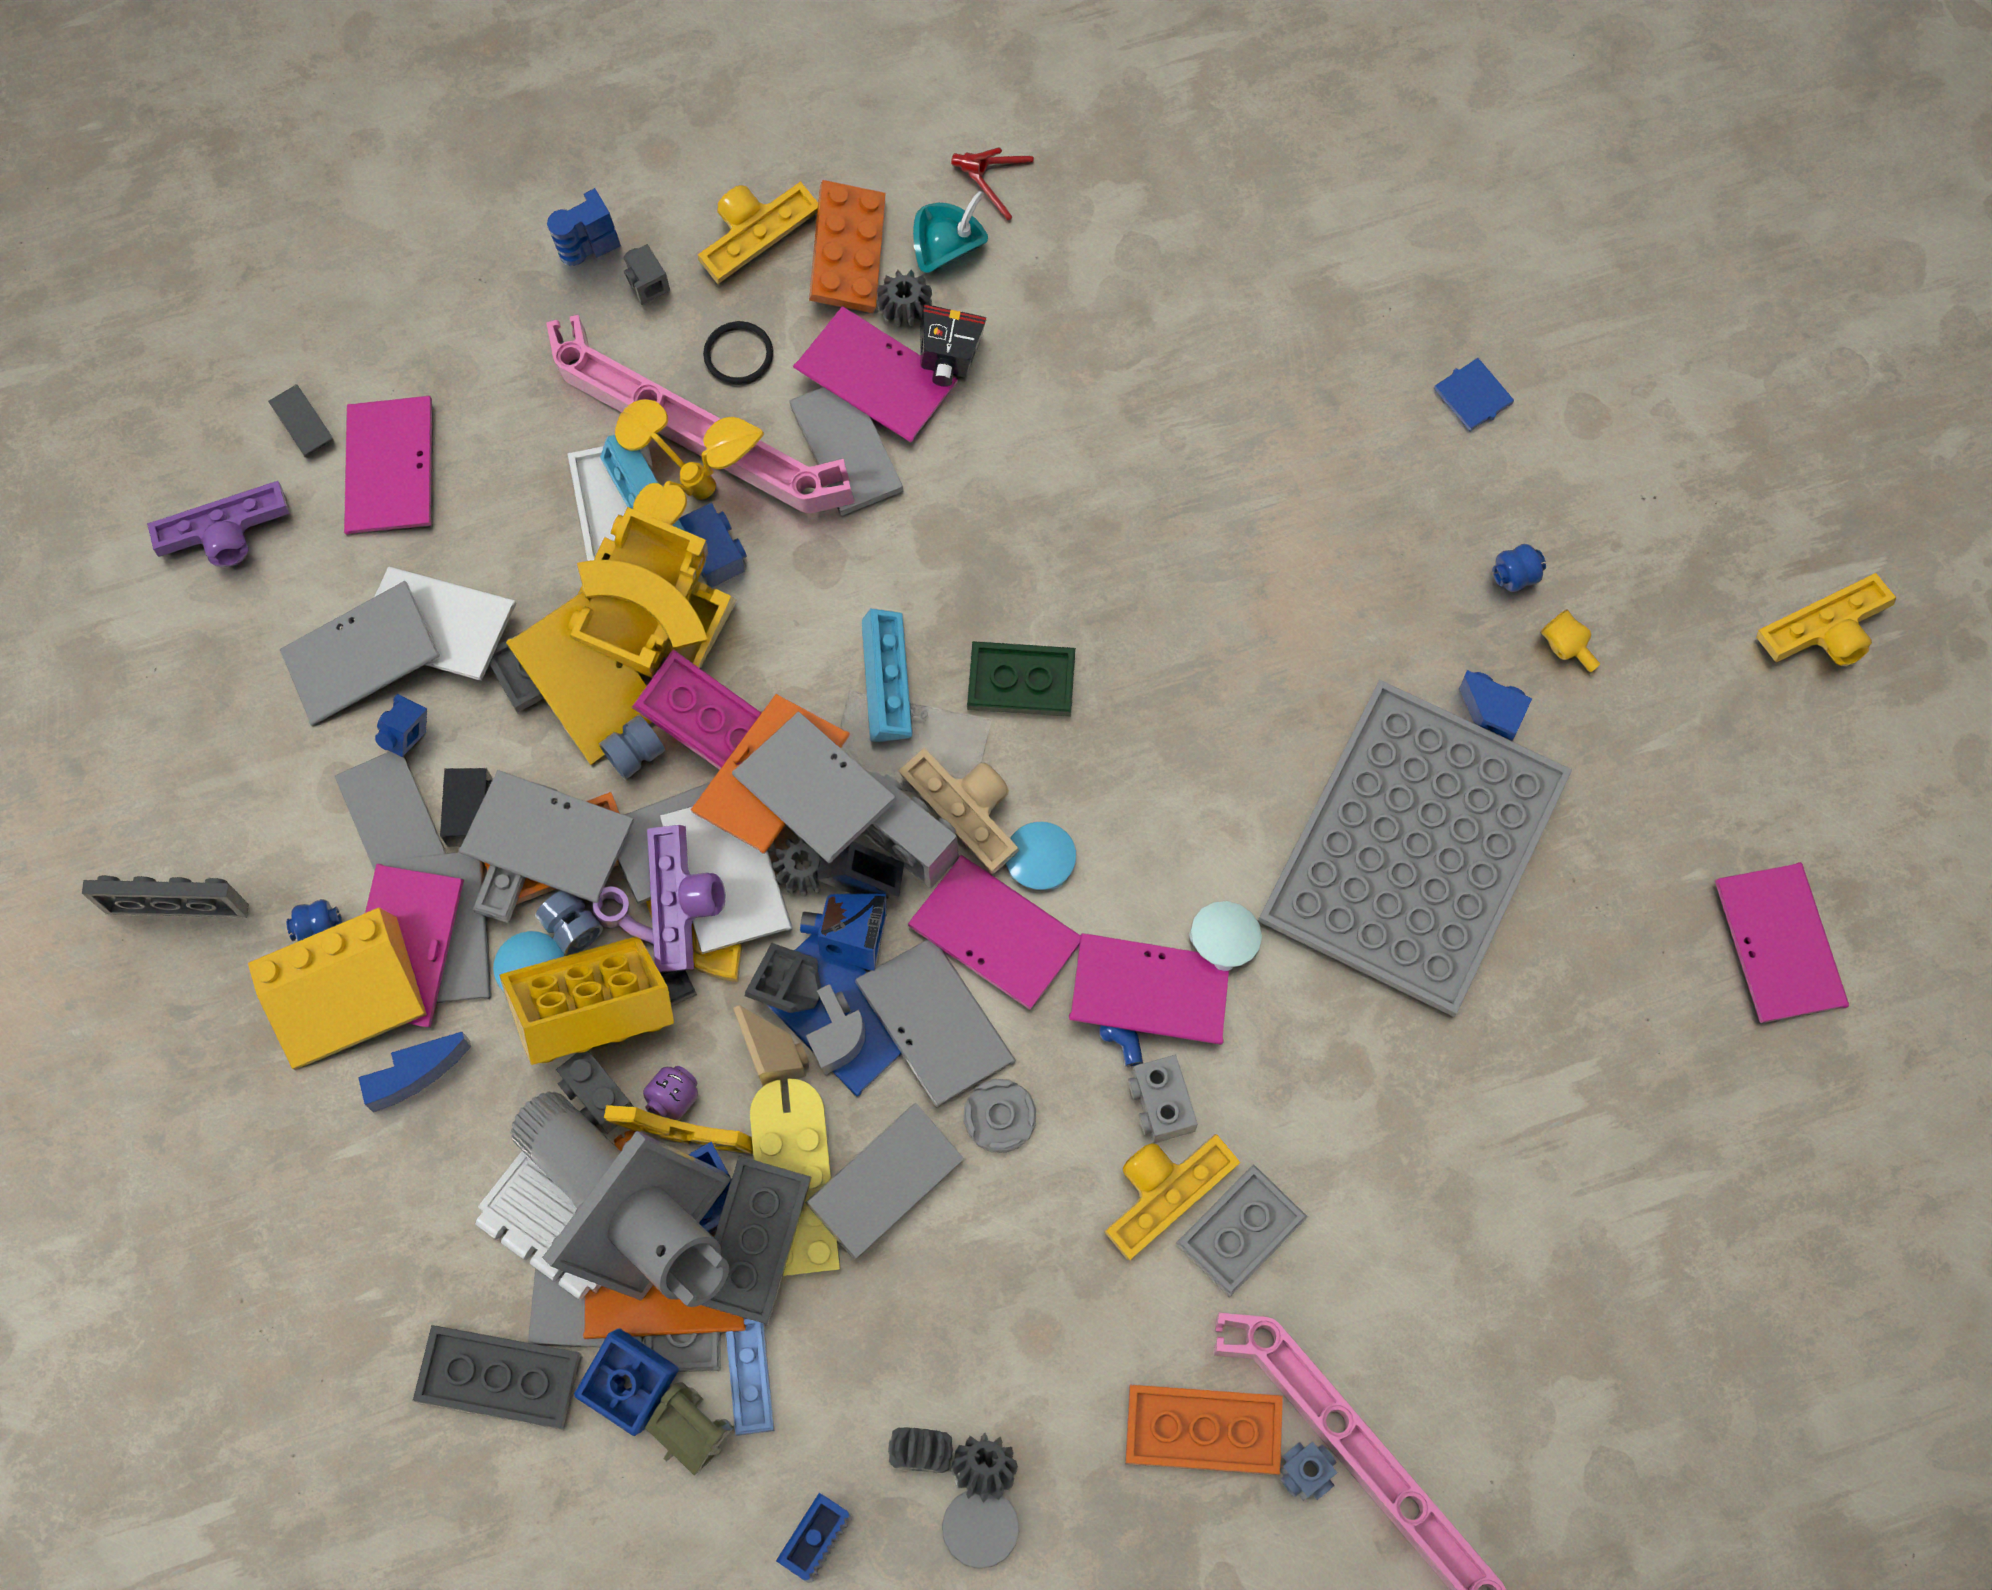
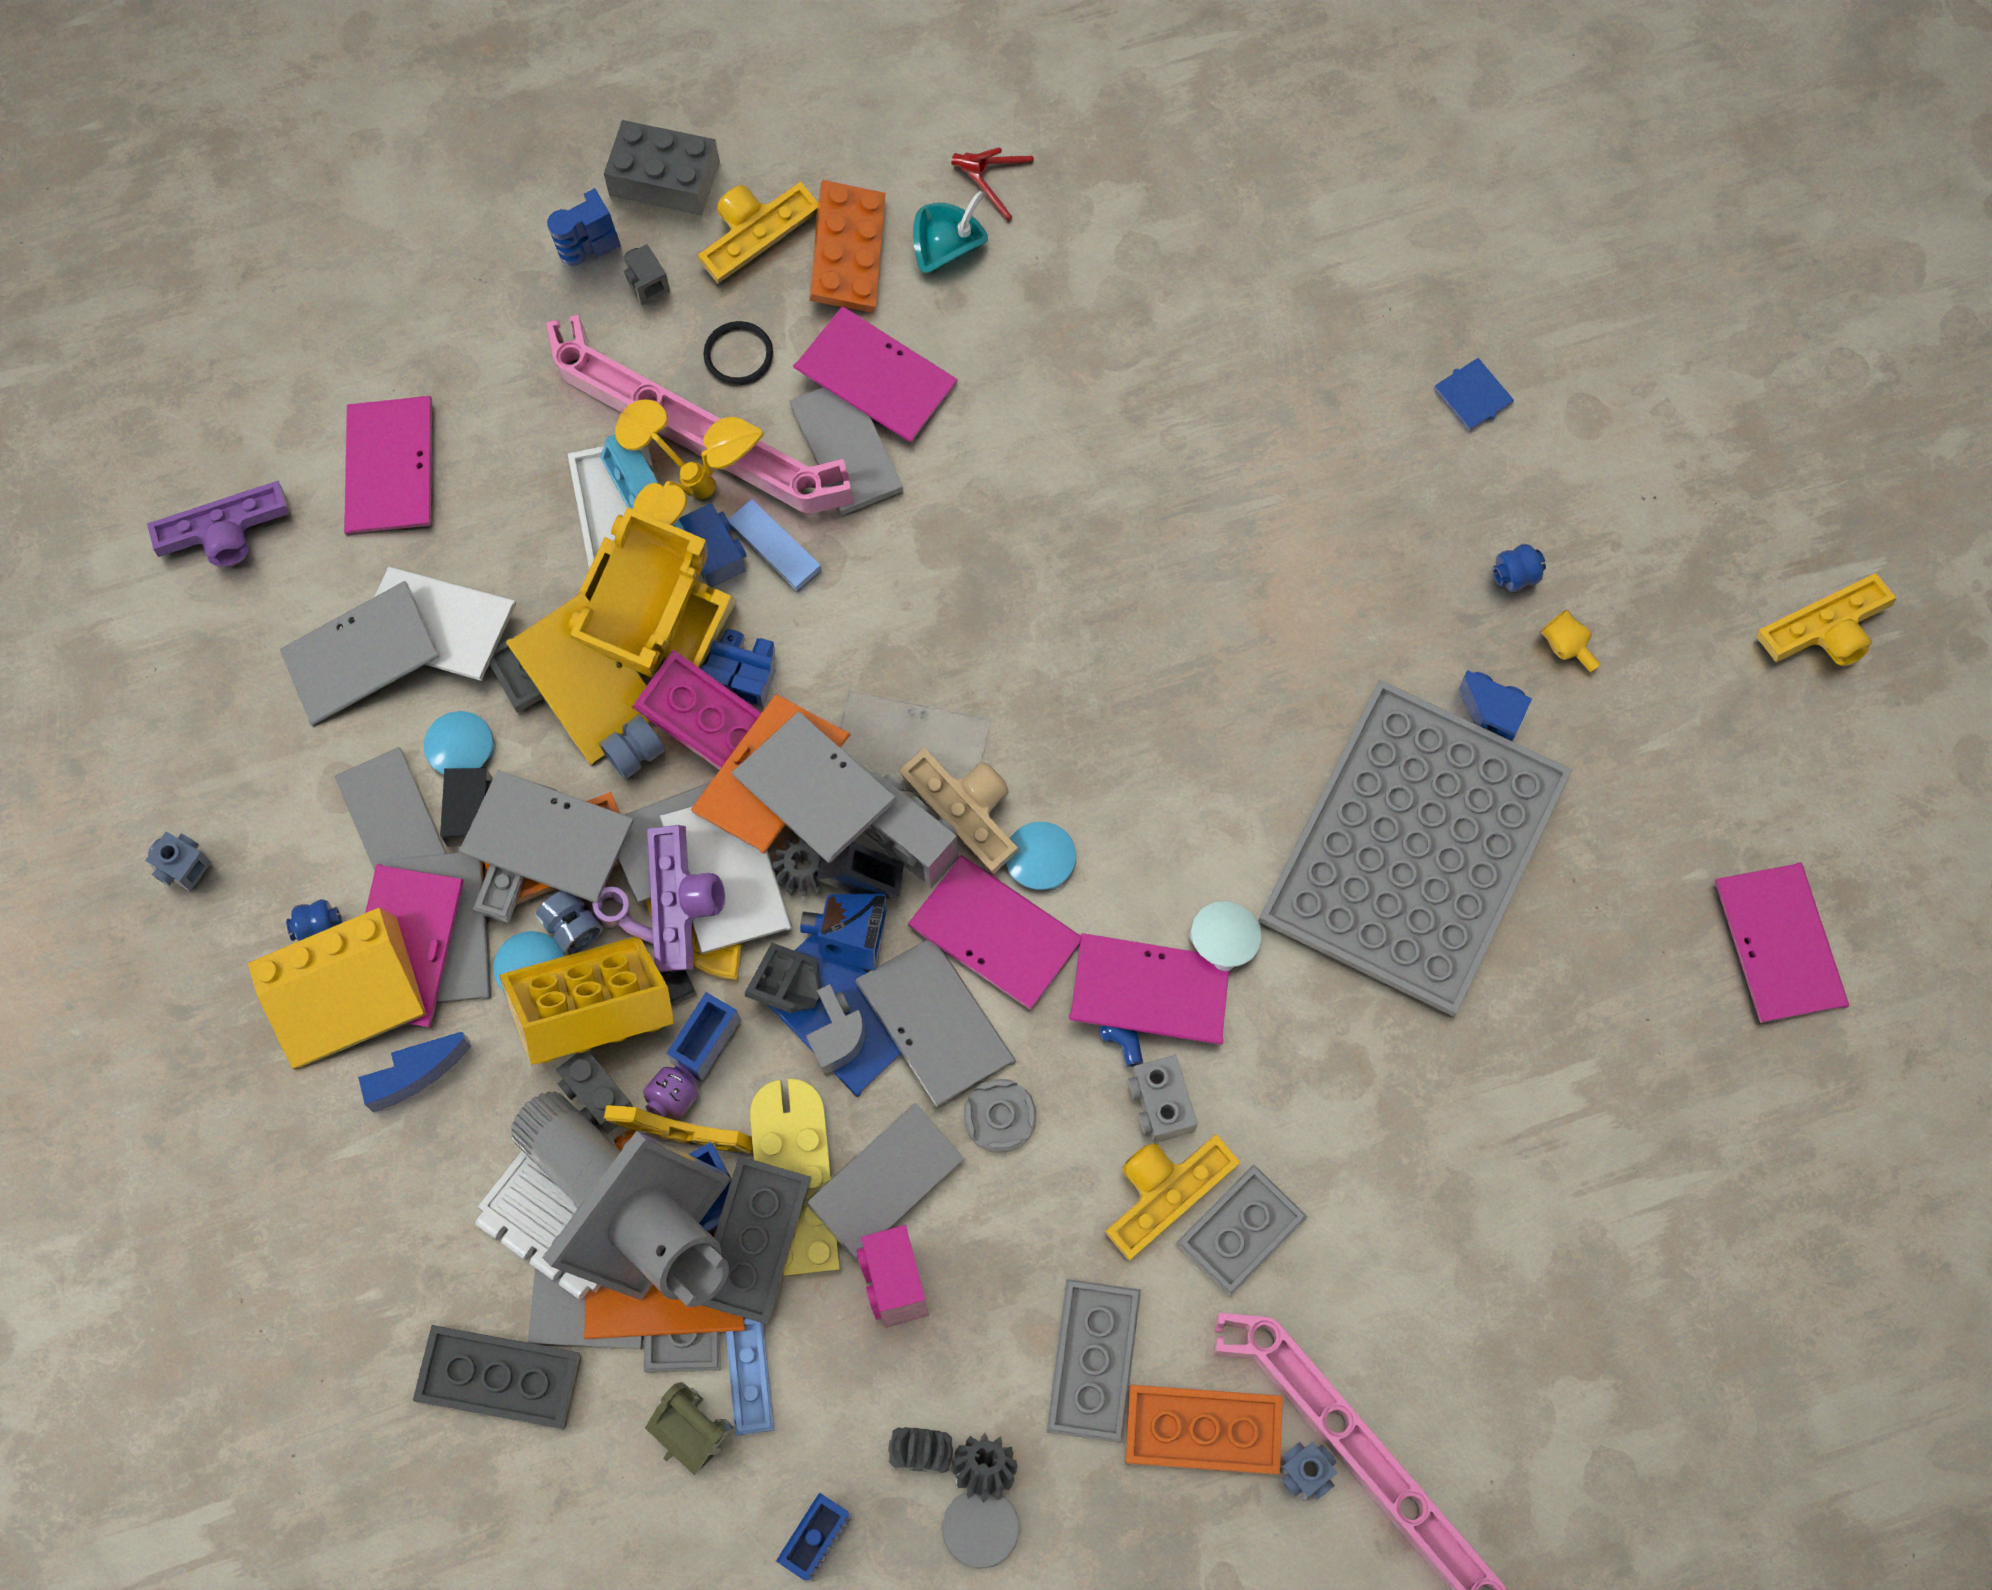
dark grey plate [82,875,249,918] -> none
dark grey slope [268,384,334,457] -> none
blue brick [375,694,427,757] -> none
blue brick [574,1328,679,1436] -> none
yellow tile [577,560,707,649] -> none
tan slope [733,1005,809,1086] -> none
medium azure slope [862,608,912,742] -> none
dark grey gear [877,269,932,327] -> none
black torso [920,304,987,387] -> none
dark green tile [967,641,1076,717] -> none
none -> sand blue brick [145,831,211,892]
none -> medium azure dish [423,711,495,774]
none -> dark grey brick [603,120,720,215]
none -> blue piece [666,992,741,1081]
none -> blue hips [701,628,776,708]
none -> light blue tile [728,499,822,592]
none -> dark pink brick [856,1225,929,1328]
none -> light grey tile [1046,1279,1141,1443]

